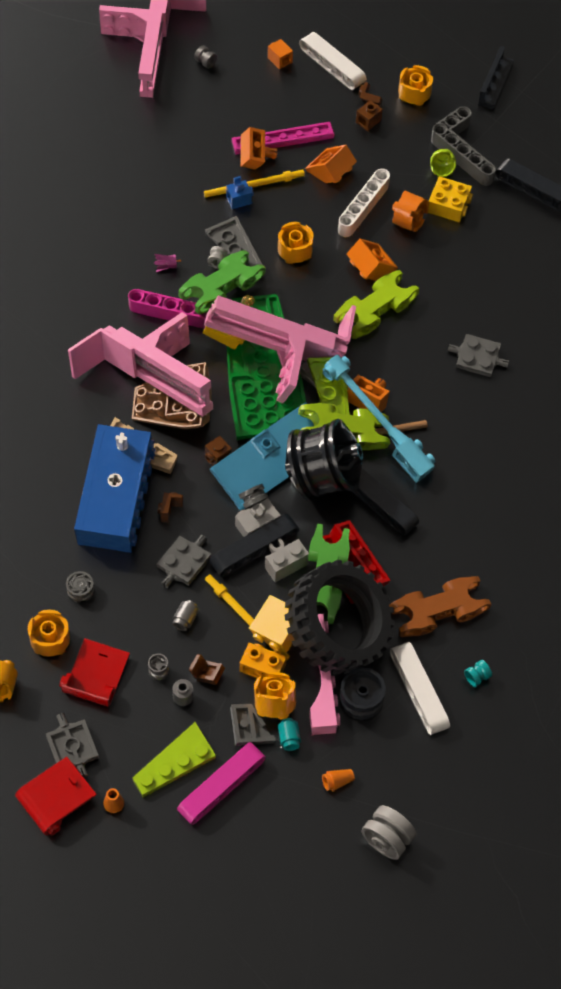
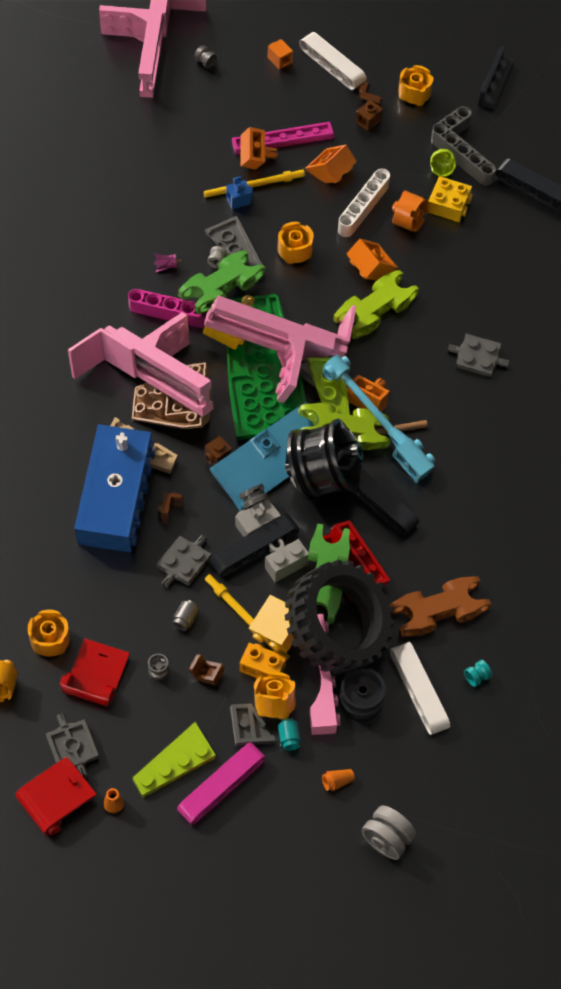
dark grey wheel [66,571,95,603] -> none
flat silver brick [172,679,193,706] -> none

